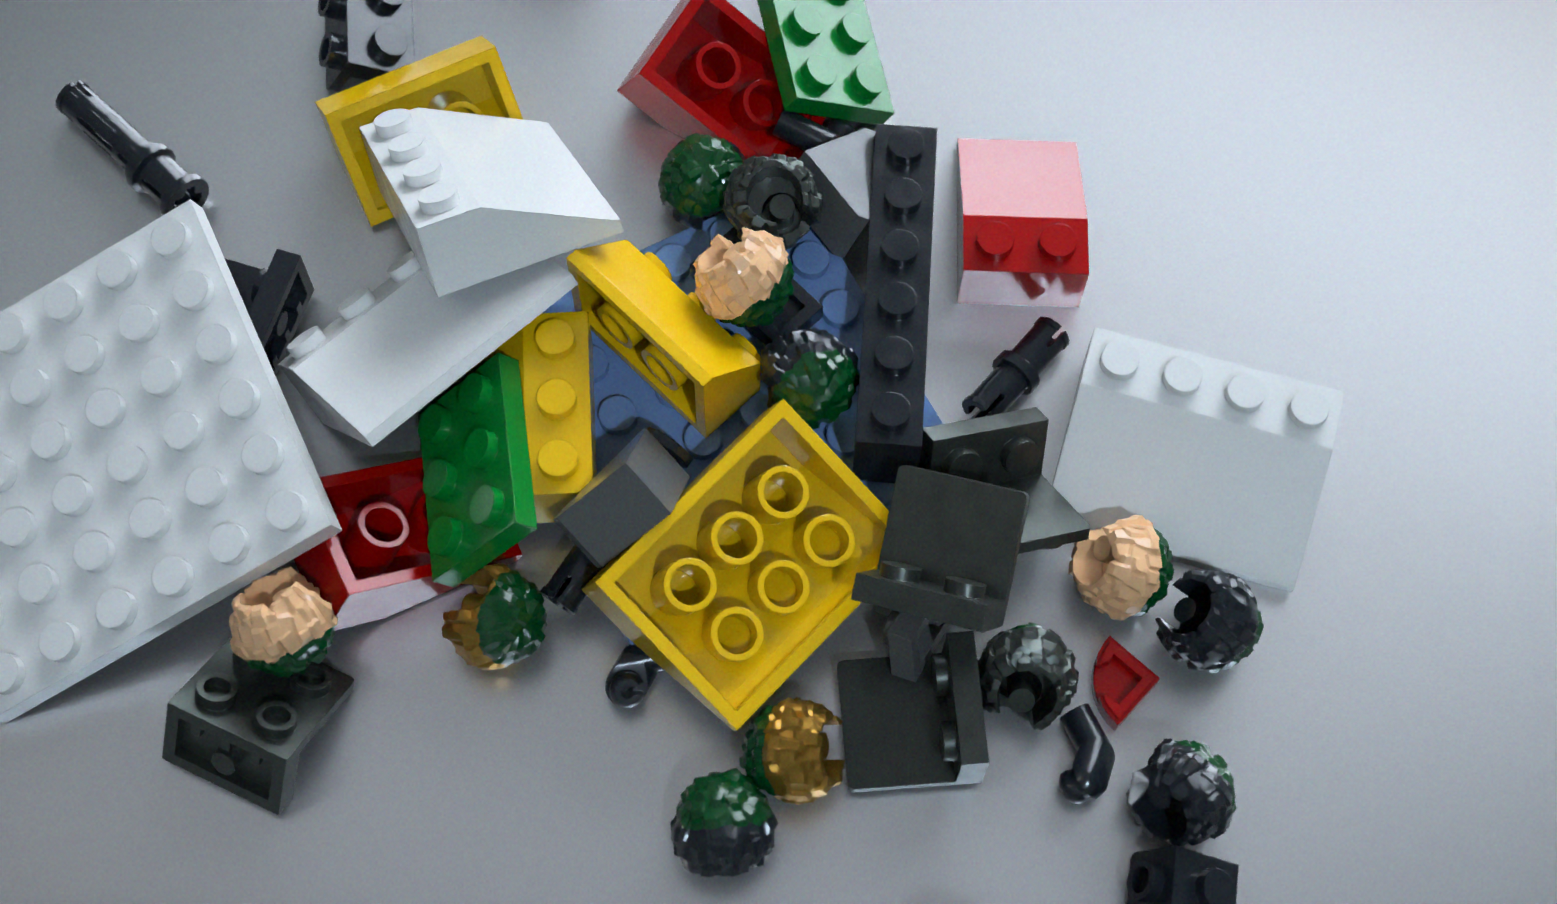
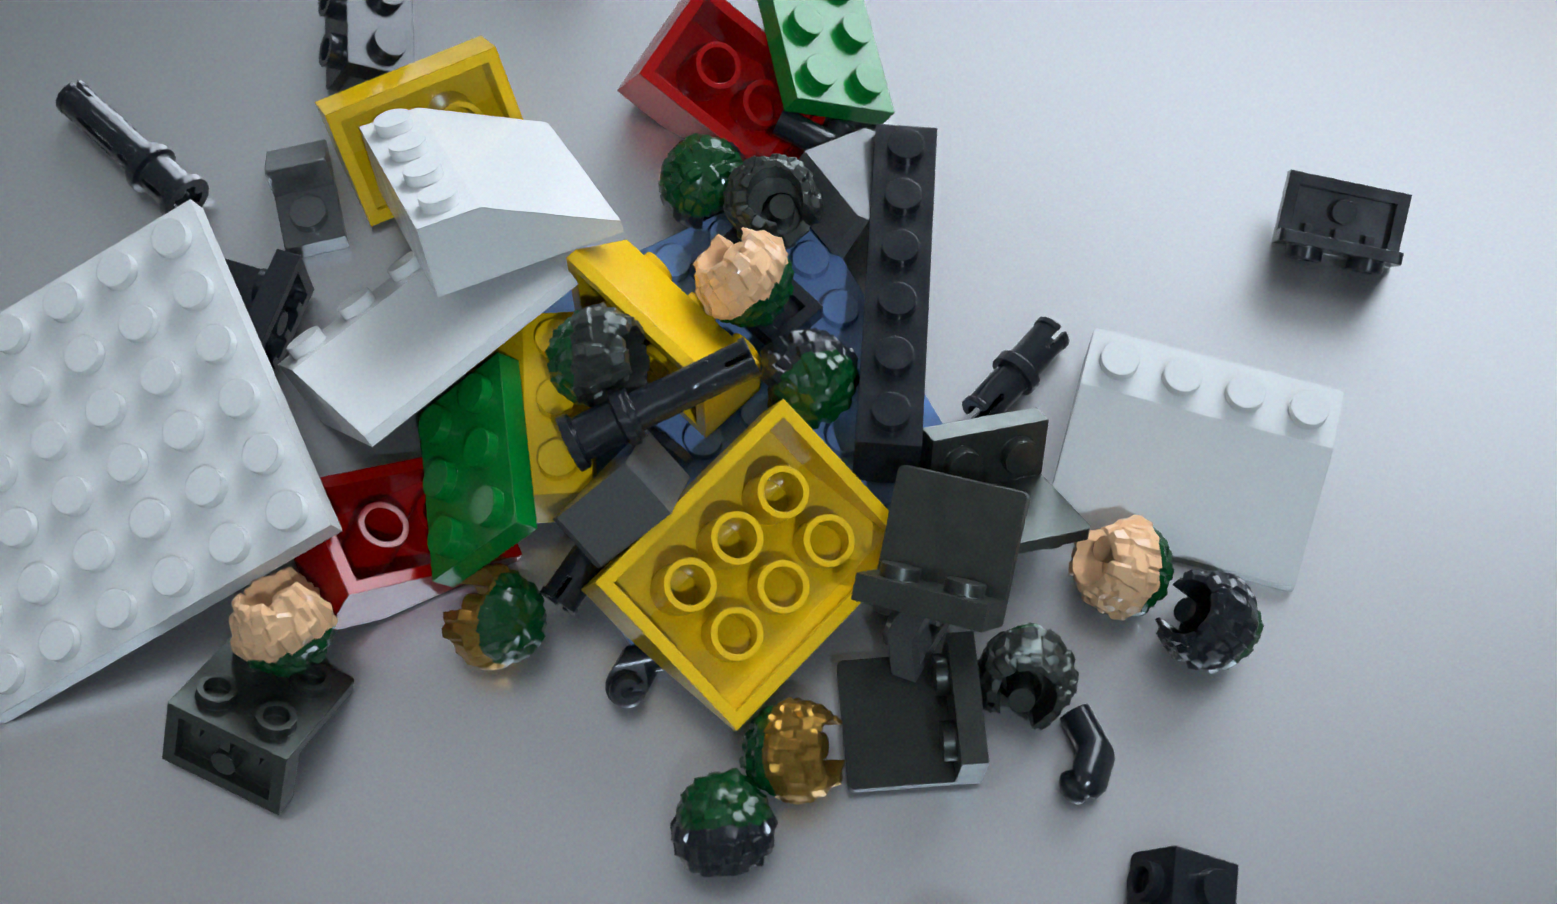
slope [957,138,1089,308] -> none
red tile [1091,635,1160,731] -> none
black piece [1126,738,1237,846] -> none
none -> dark grey slope [264,139,349,258]
none -> pearl dark grey piece [545,303,650,407]
none -> black pin [555,337,762,472]
none -> black bracket [1272,170,1412,276]

